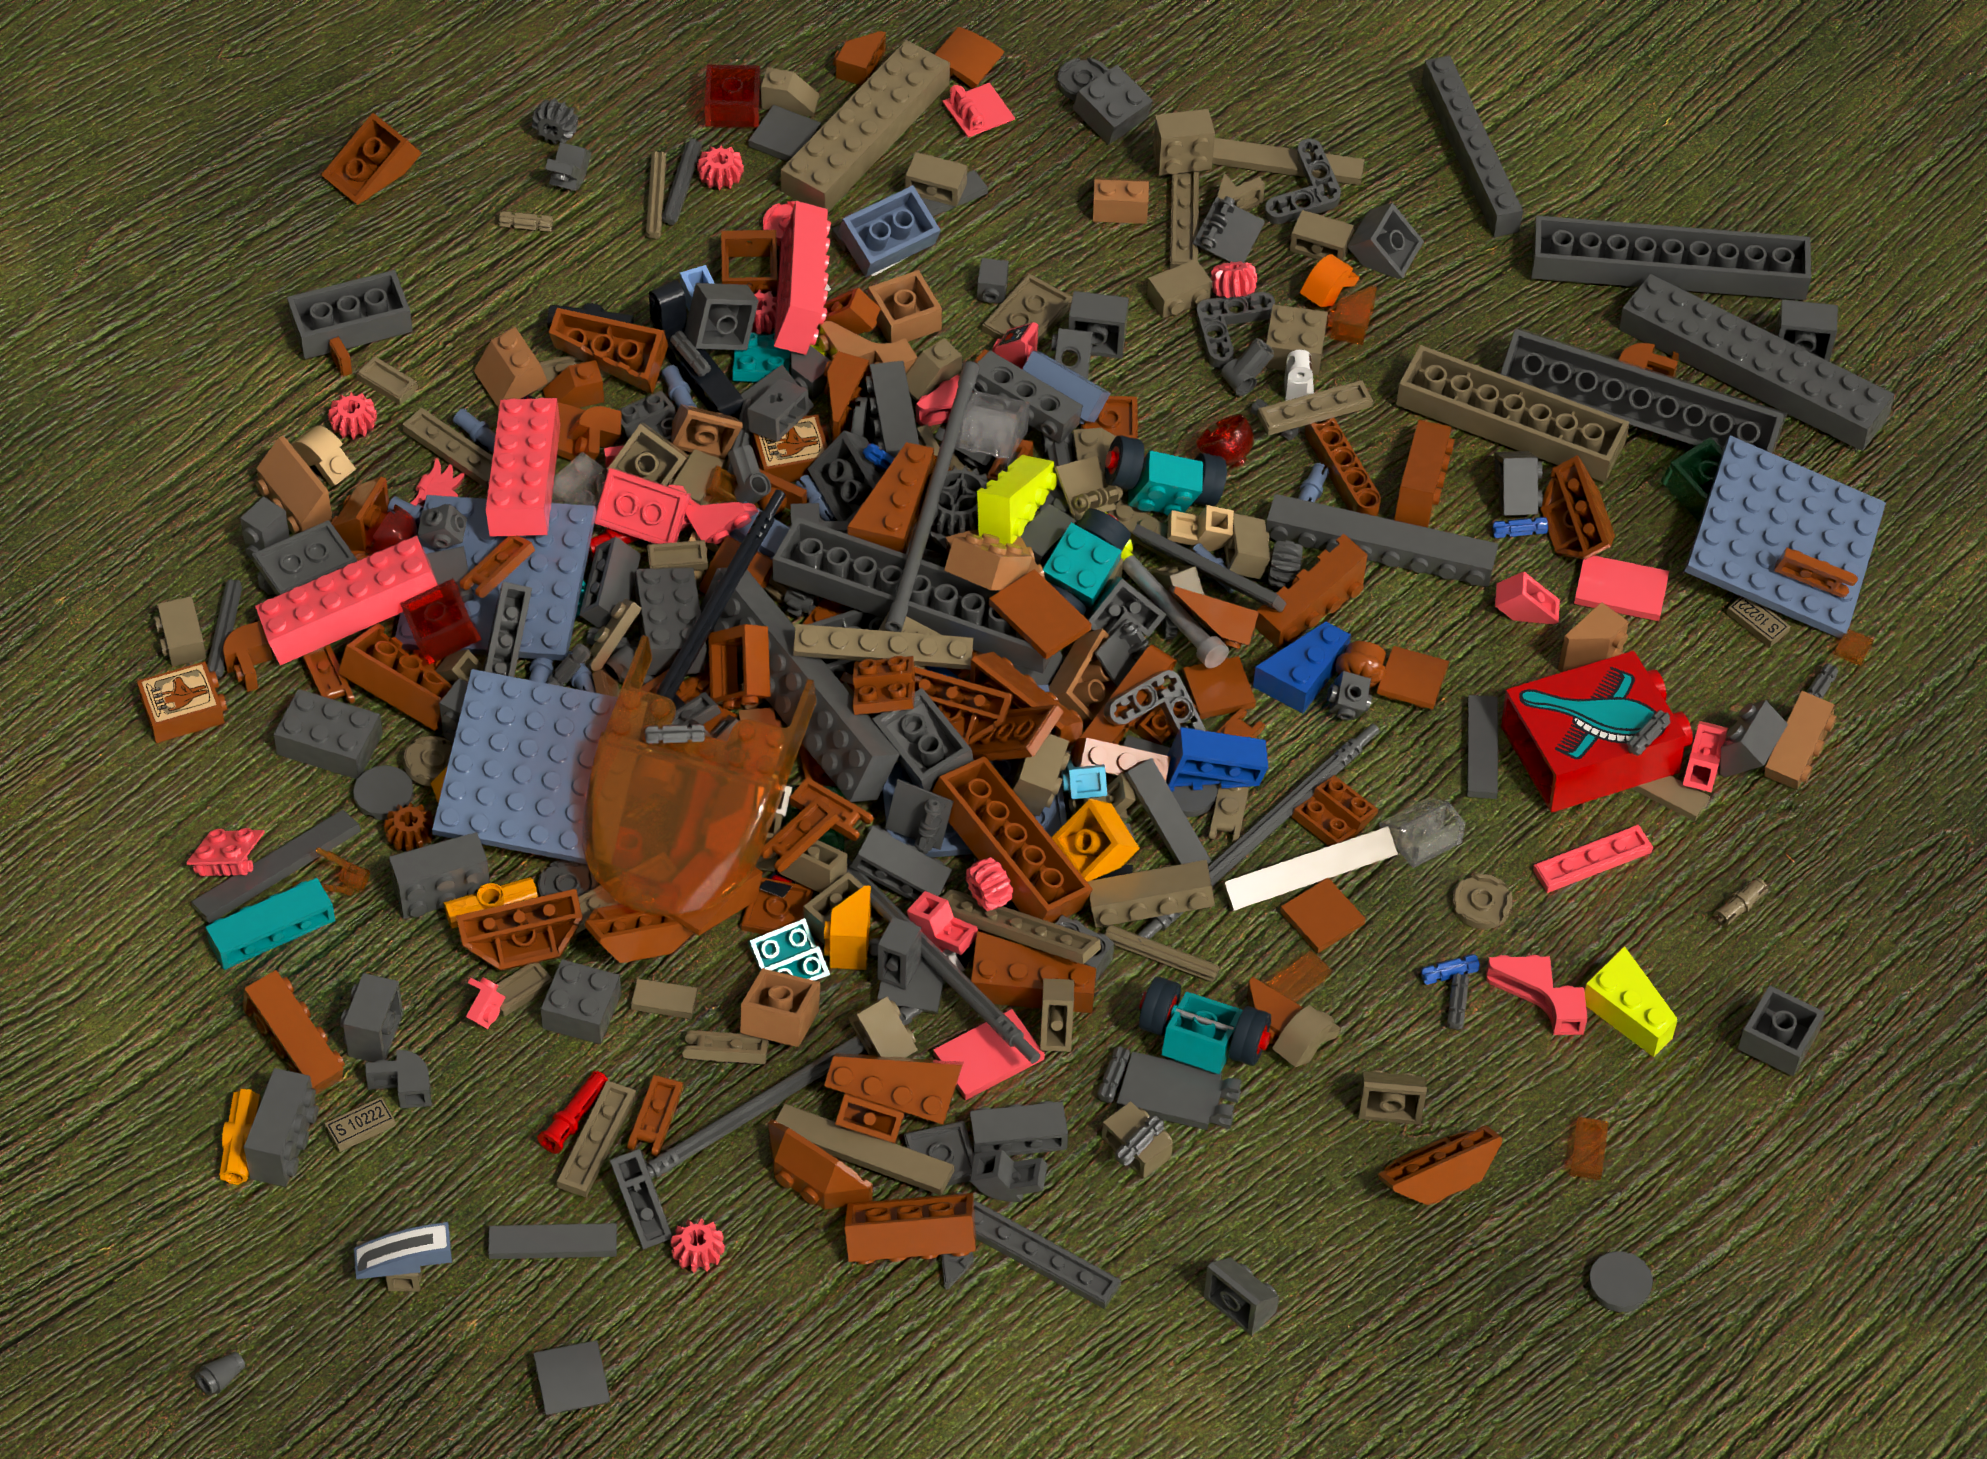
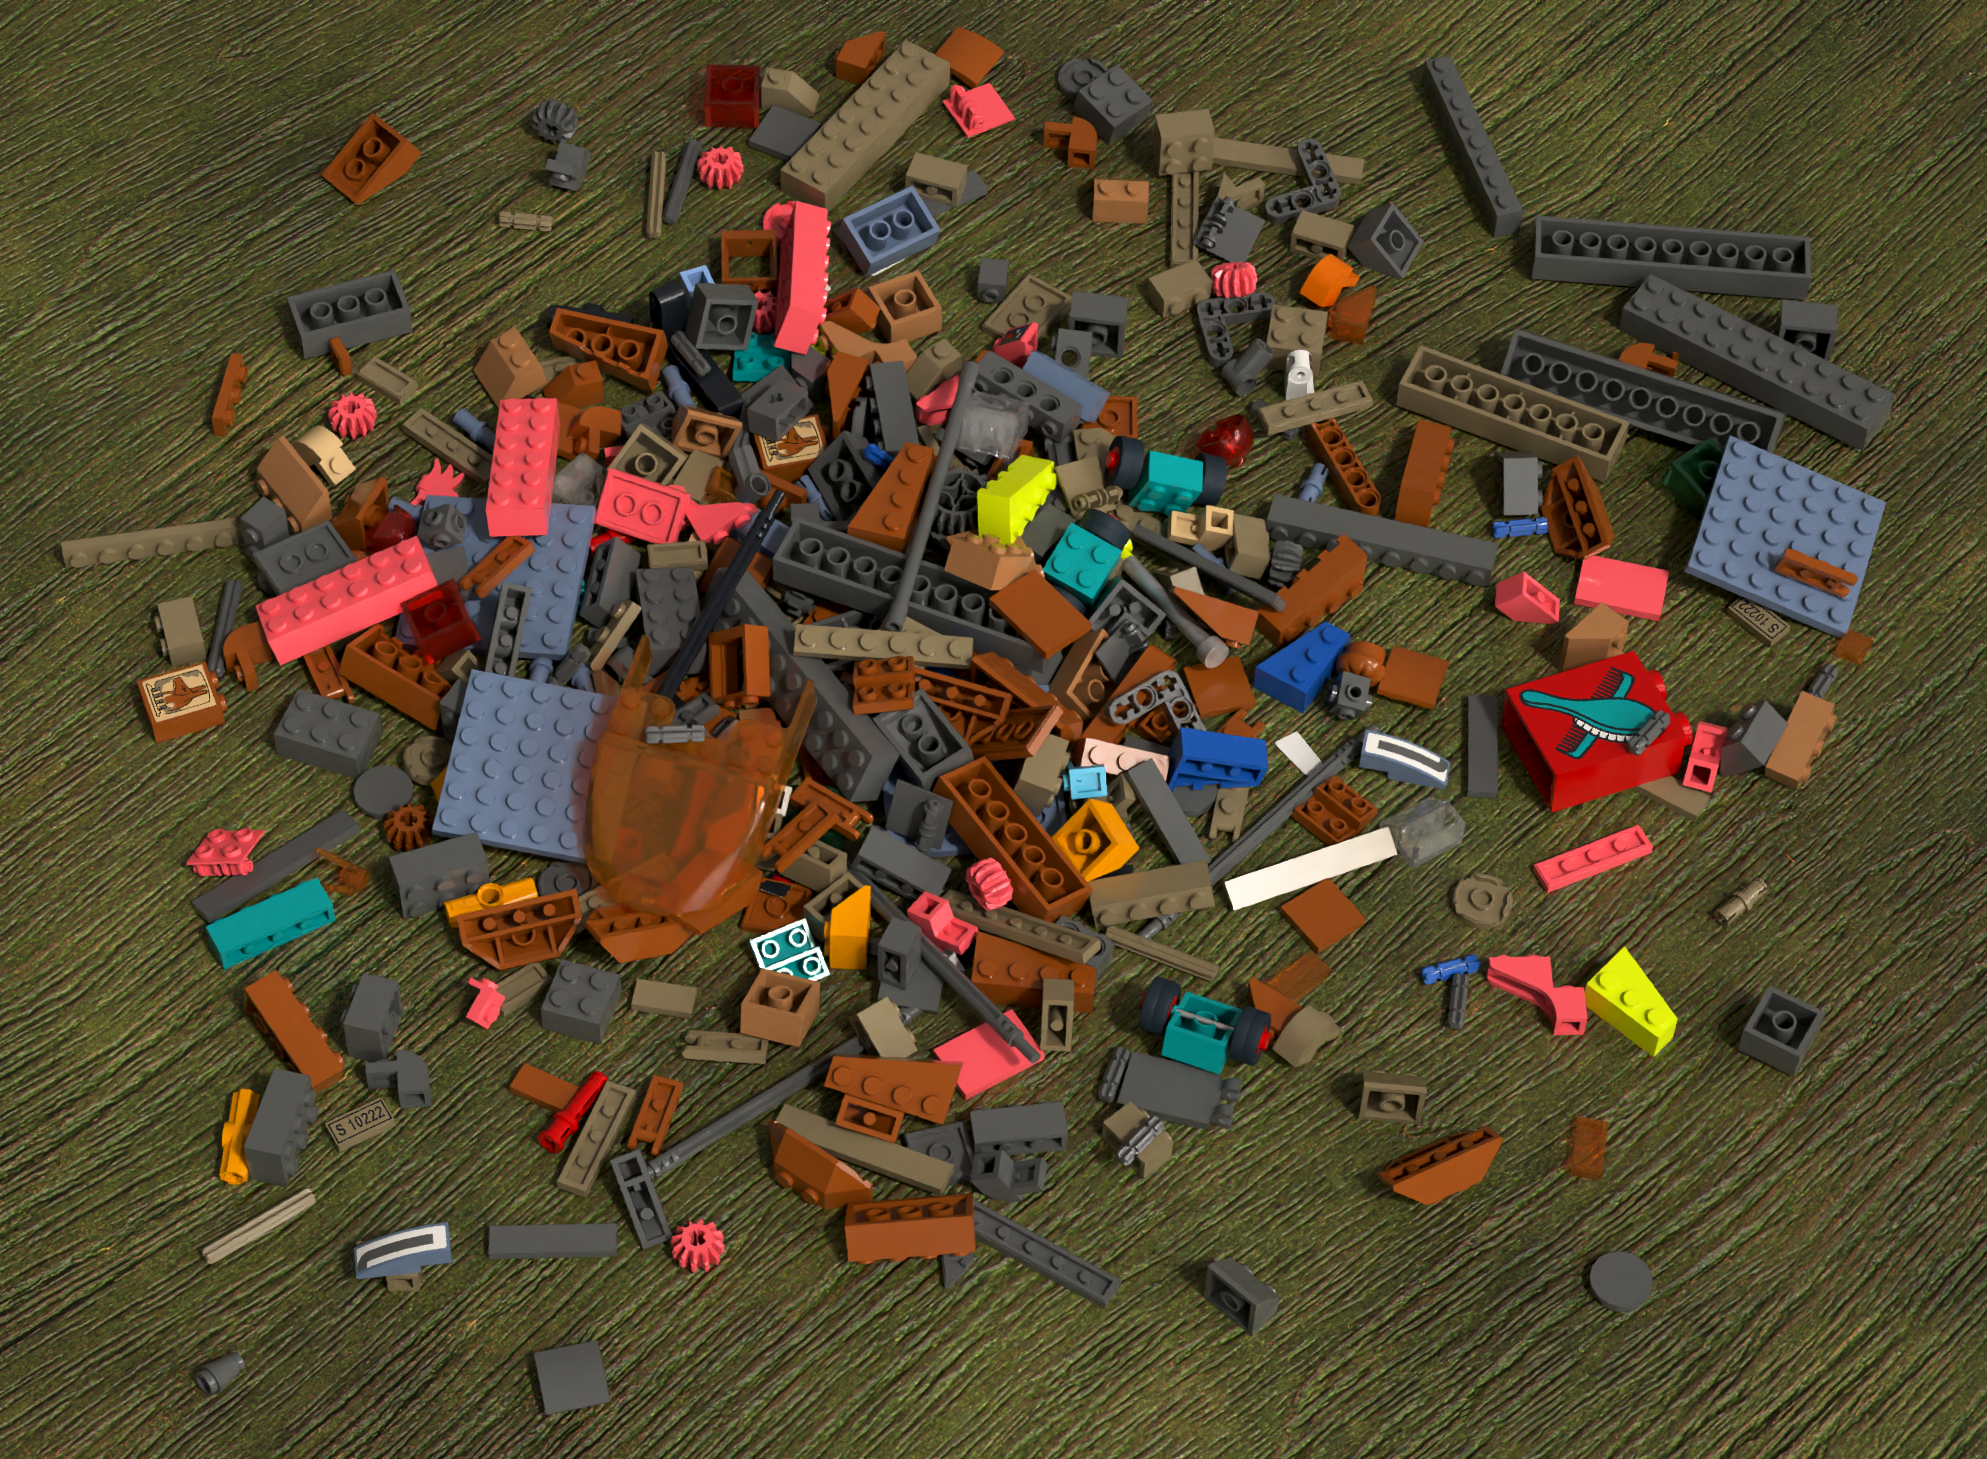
none -> dark tan plate [61,518,239,568]
none -> dark tan axle [201,1187,316,1264]
none -> dark orange plate [211,353,248,437]
none -> dark orange tile [509,1063,579,1112]
none -> dark orange brick [1043,116,1097,169]
none -> white sticker [1275,732,1323,776]
none -> slope [1359,730,1451,790]

